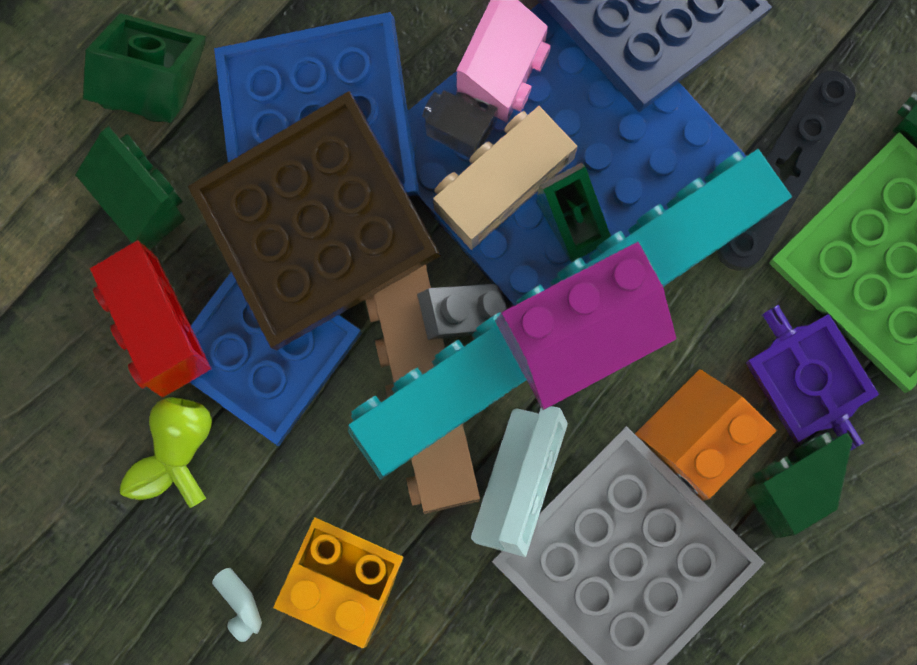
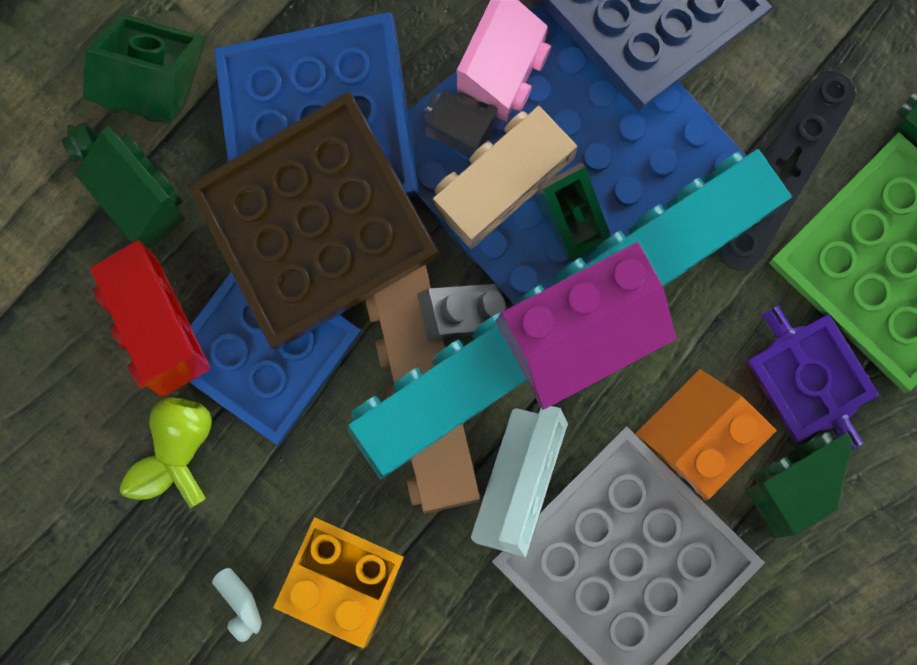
none -> dark green plate [62,122,97,163]

